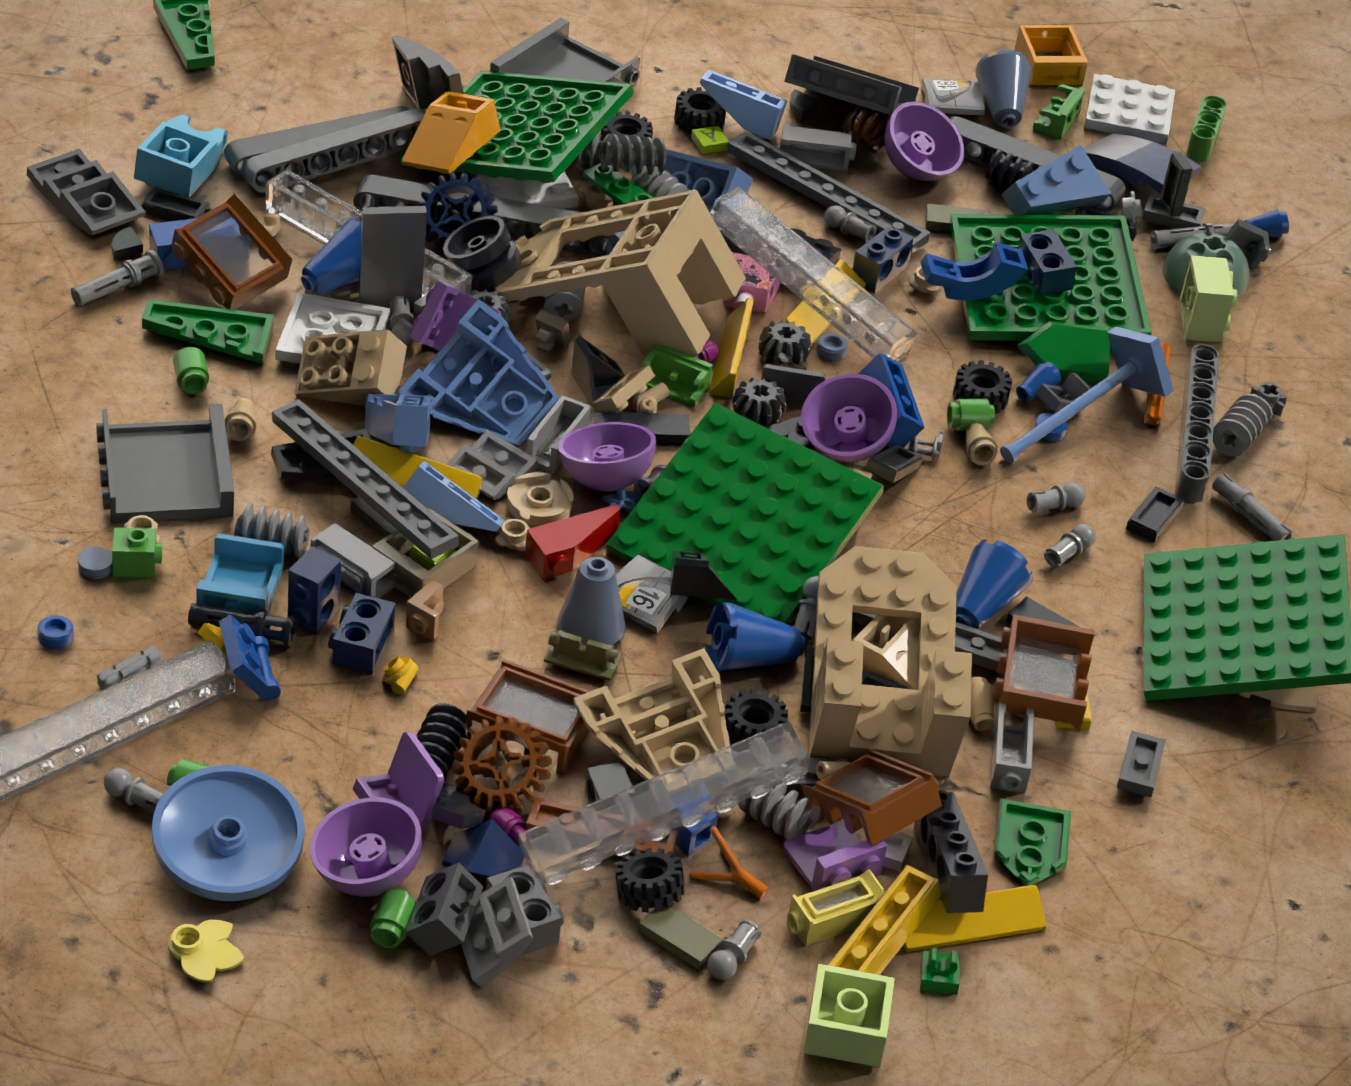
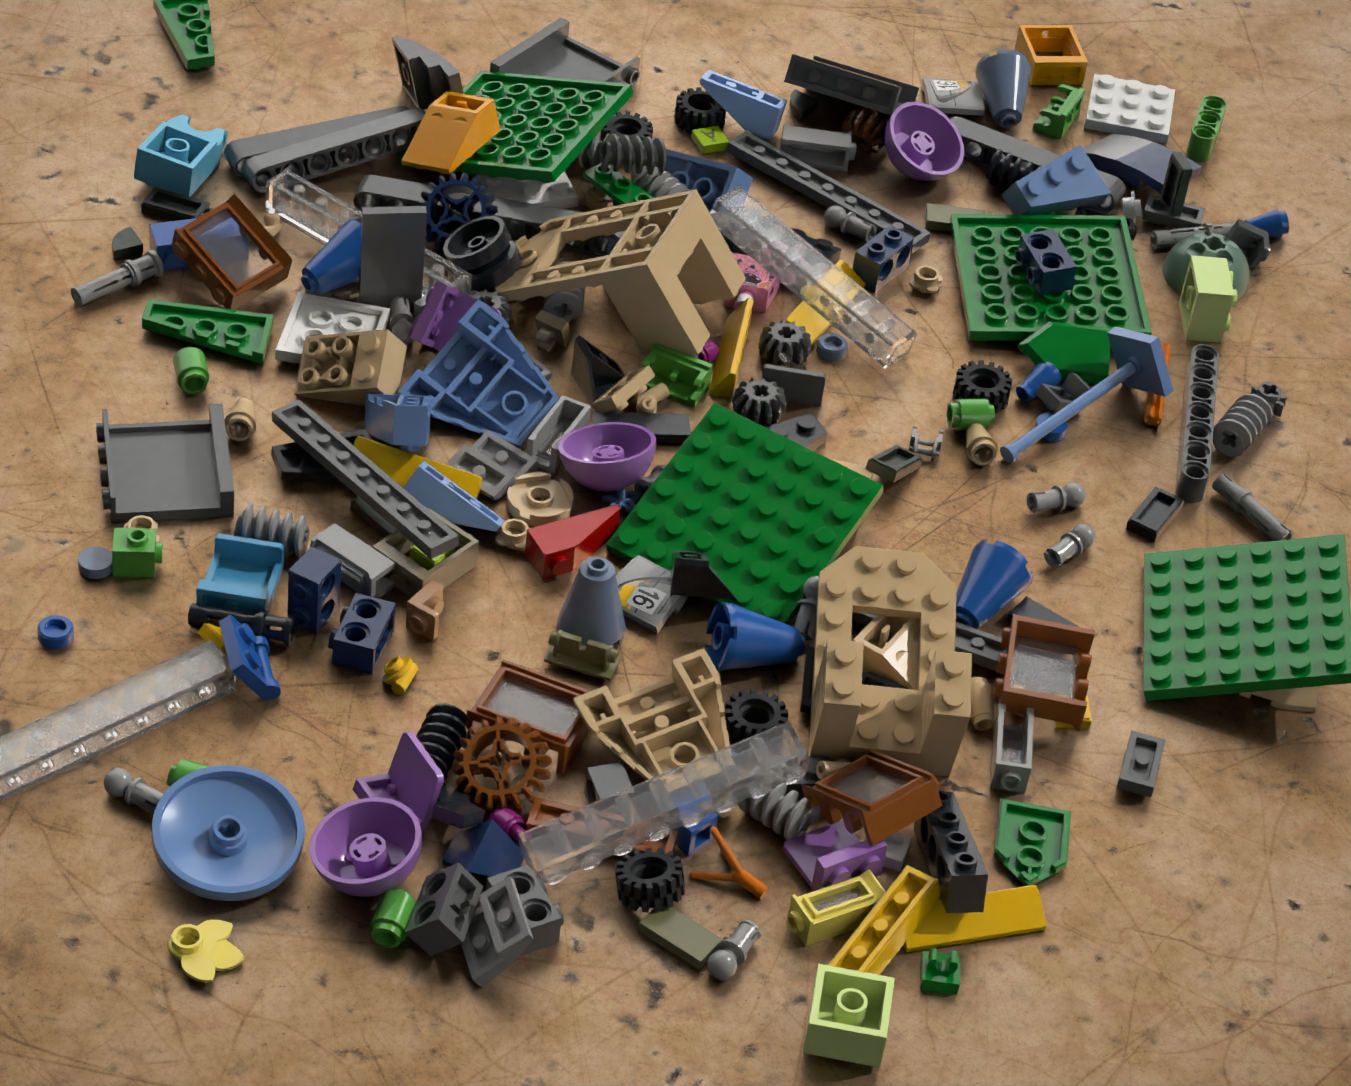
dark grey slope [26,149,145,235] -> none
light grey axle [97,646,162,692] -> none
medium lavender piece [801,374,897,463] -> none
blue brick [858,352,925,448] -> none
blue arch [920,242,1028,300] -> none

